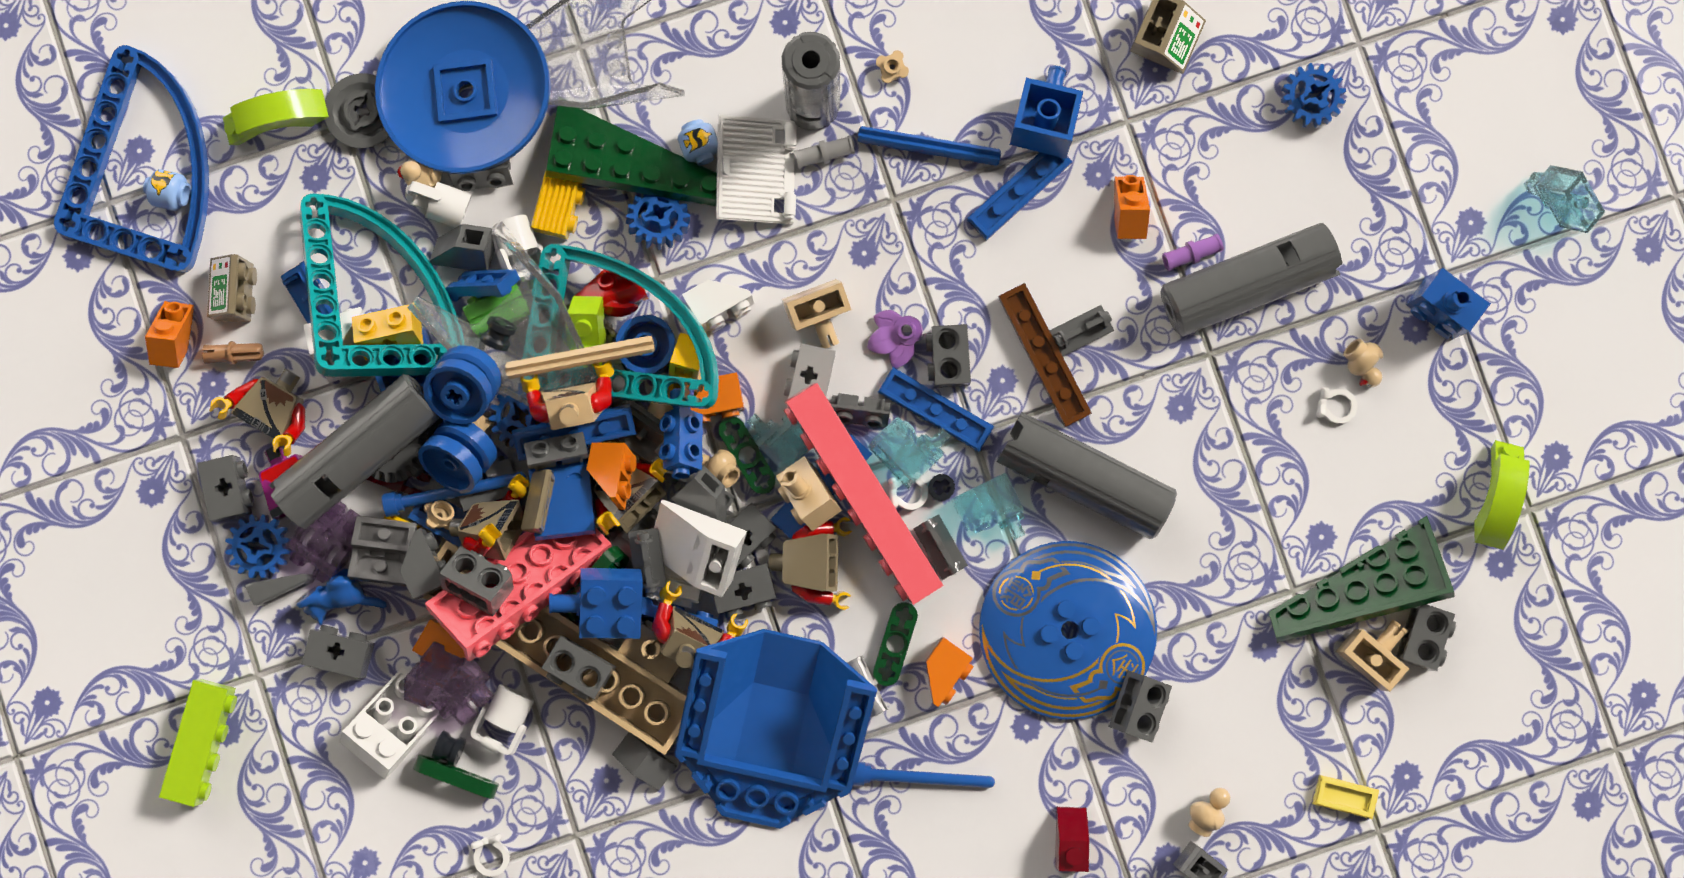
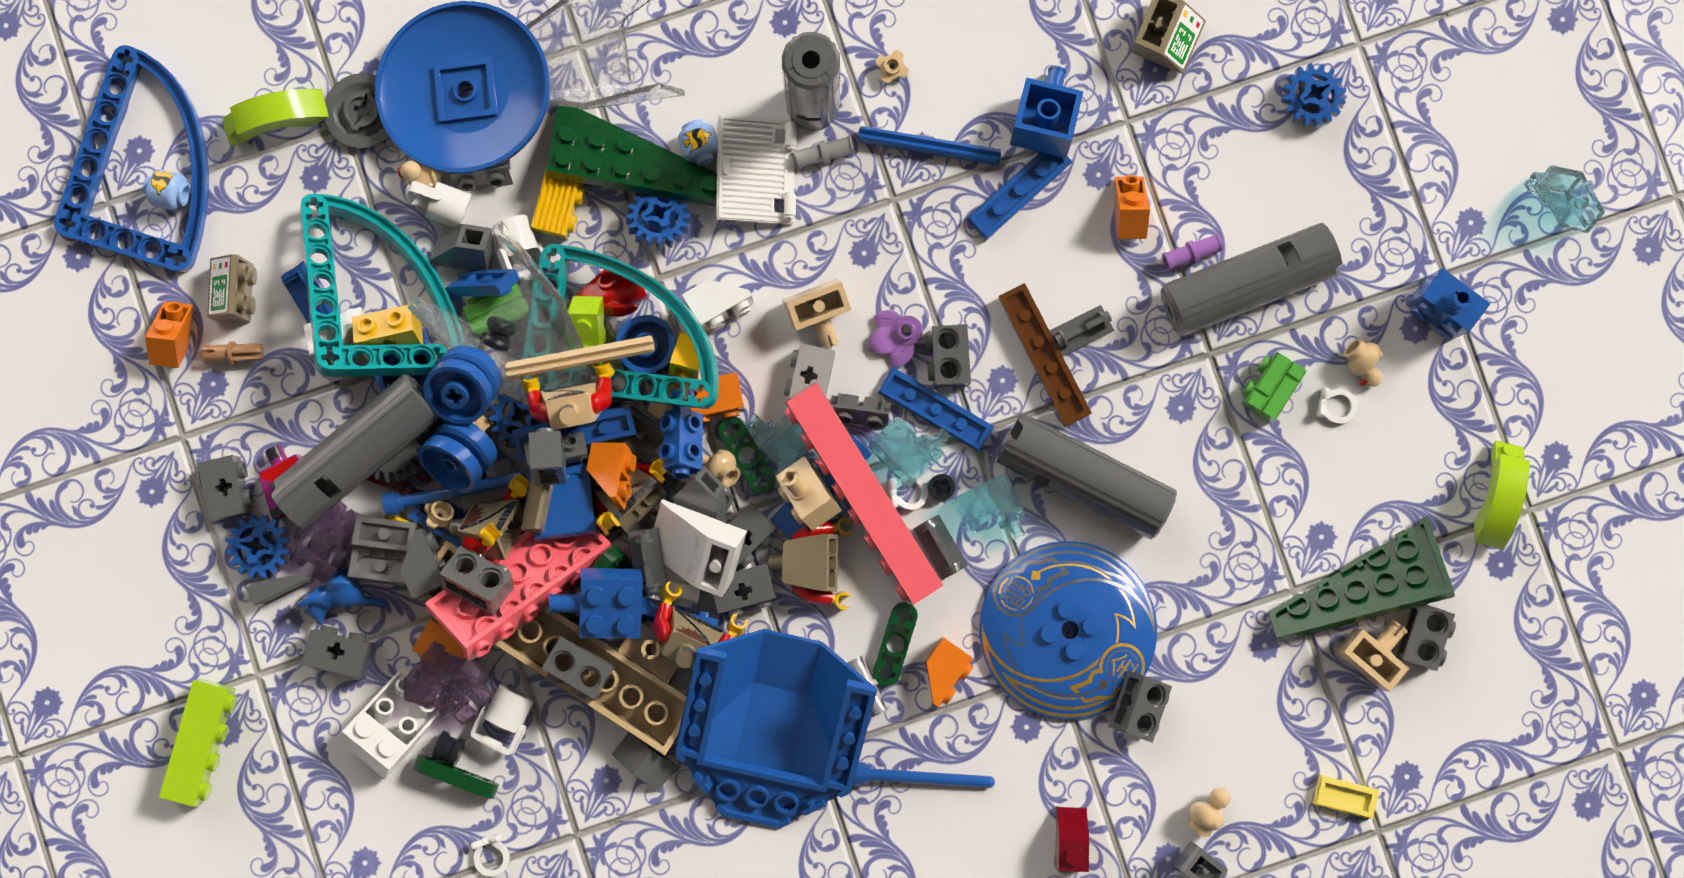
torso [209,369,306,456] -> none
none -> dark grey brick [529,428,567,486]
none -> bright green brick [1241,352,1307,422]

